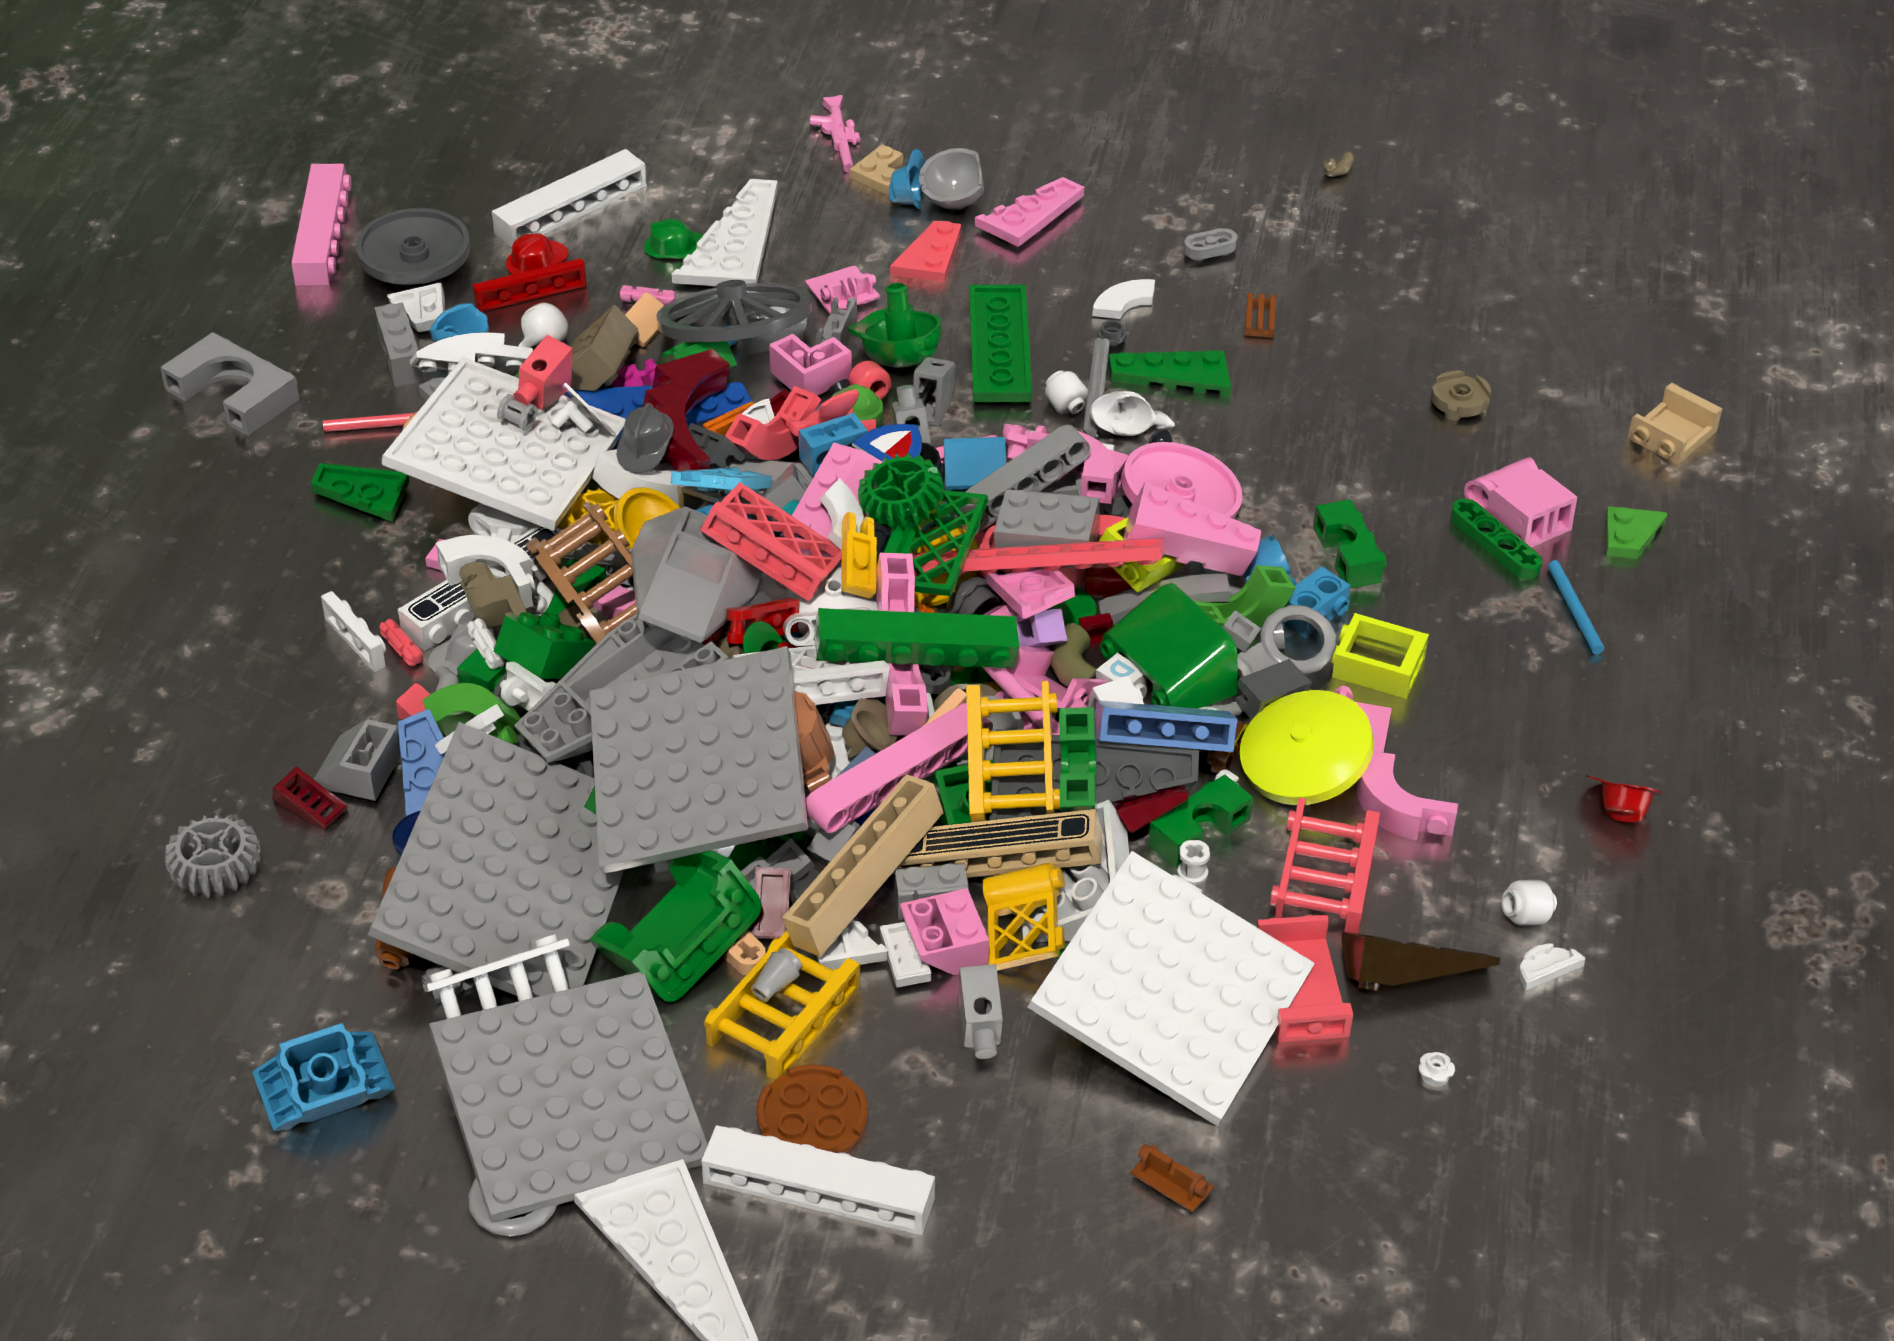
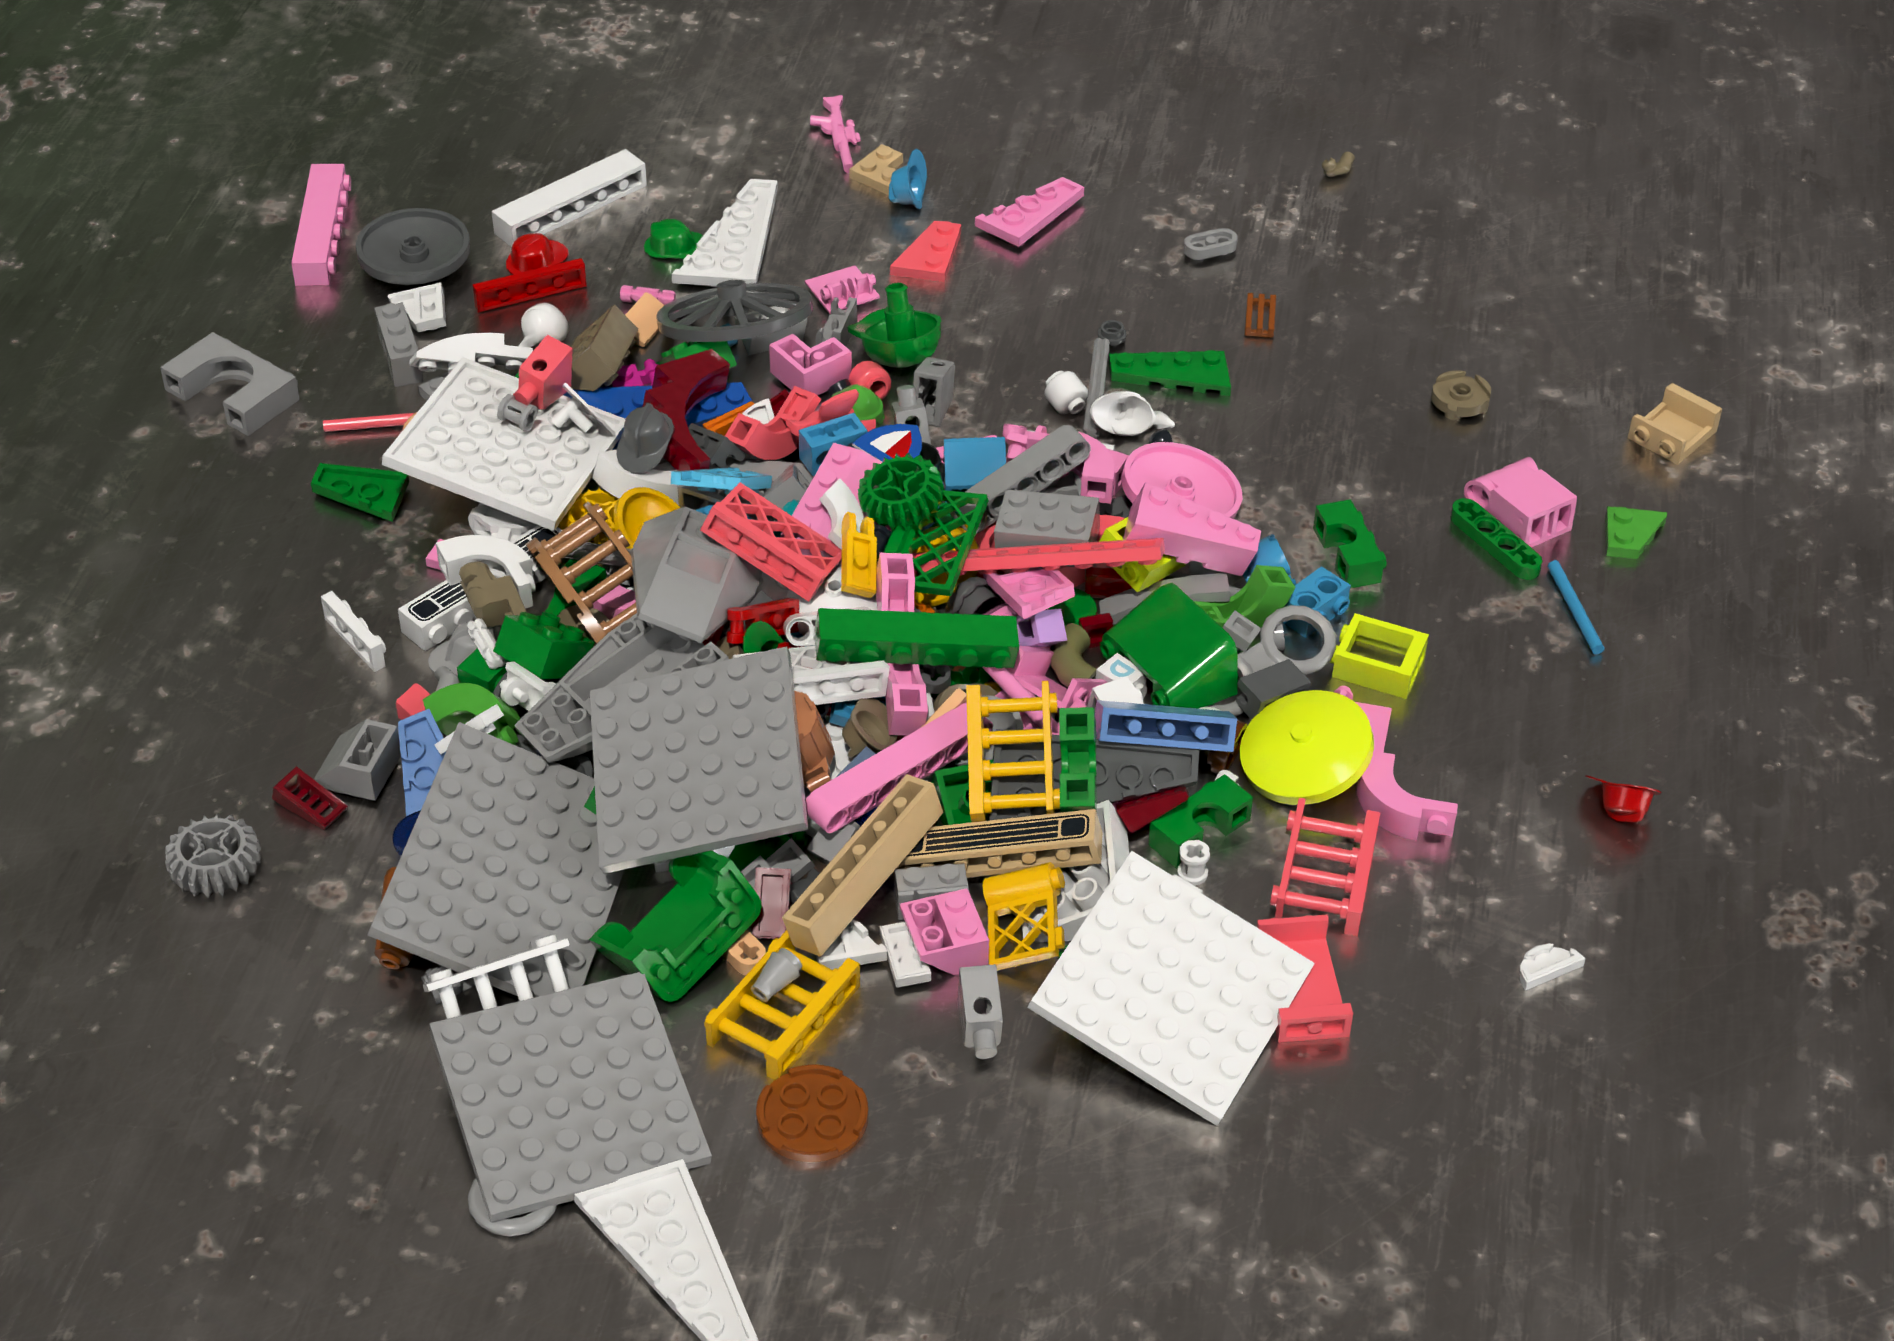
dark azure slope [252,1023,395,1131] -> none
coral axle [379,619,424,667] -> none
dark azure hair [429,303,489,342] -> none
white arm [530,579,554,615] -> none
white brick [701,1125,935,1235] -> none
light grey cylinder [918,148,984,210] -> none
green plate [969,285,1032,403] -> none
white tile [1092,279,1155,319] -> none
dark orange hinge [1130,1144,1214,1213] -> none
dark brown wedge [1341,931,1500,990] -> none
white plate [1418,1052,1455,1086] -> none
white head [1501,880,1557,926] -> none

